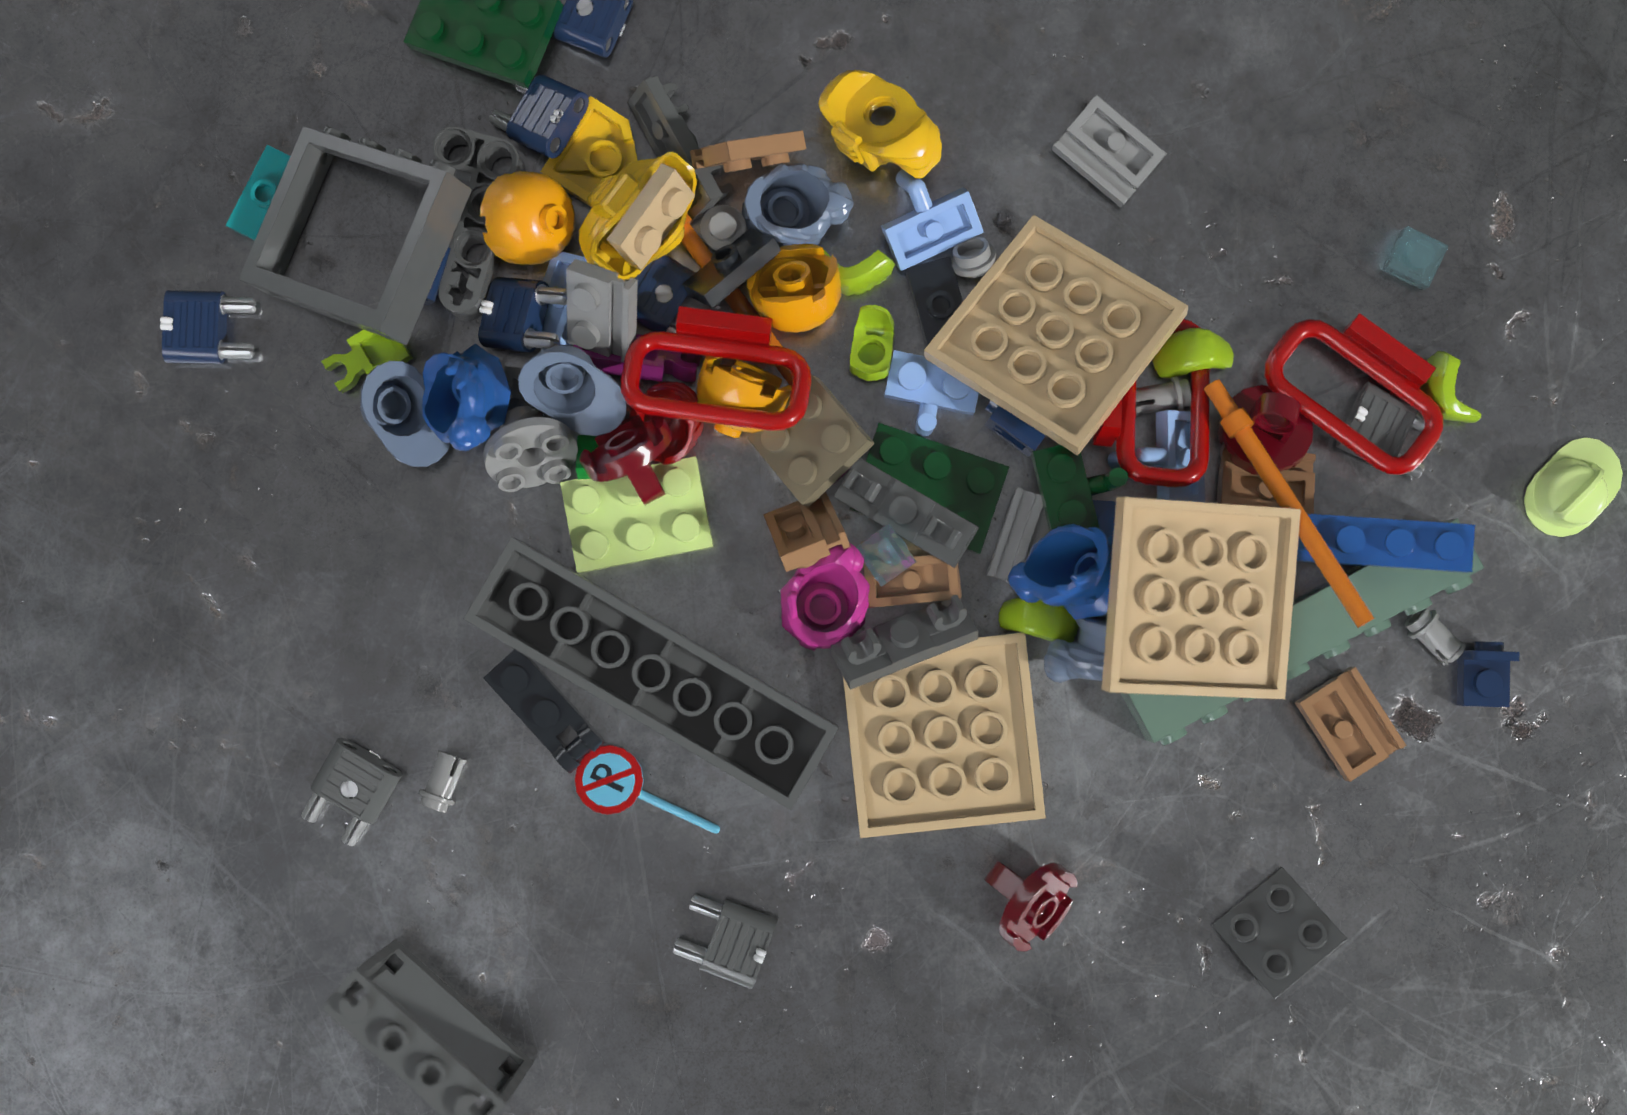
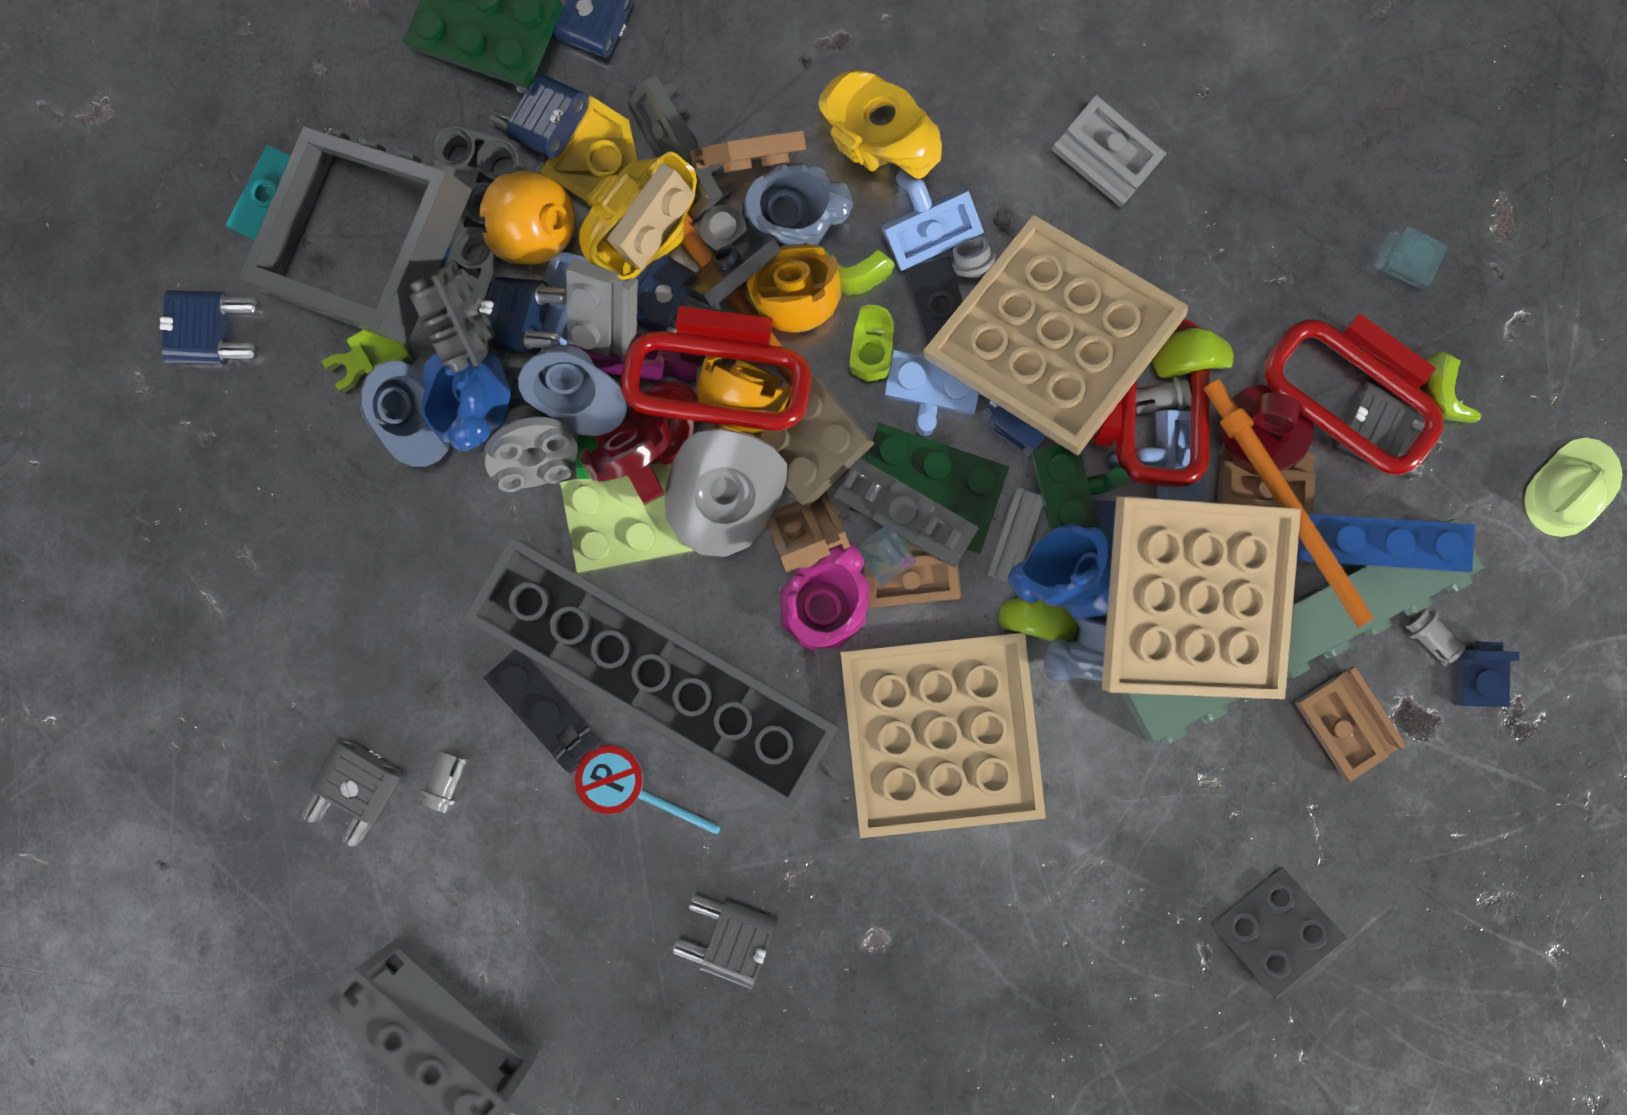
dark grey plate [831,595,978,690] -> none
dark red tile [984,861,1078,952] -> none
none -> dark grey hinge [409,260,495,373]
none -> light grey hat [665,428,787,557]

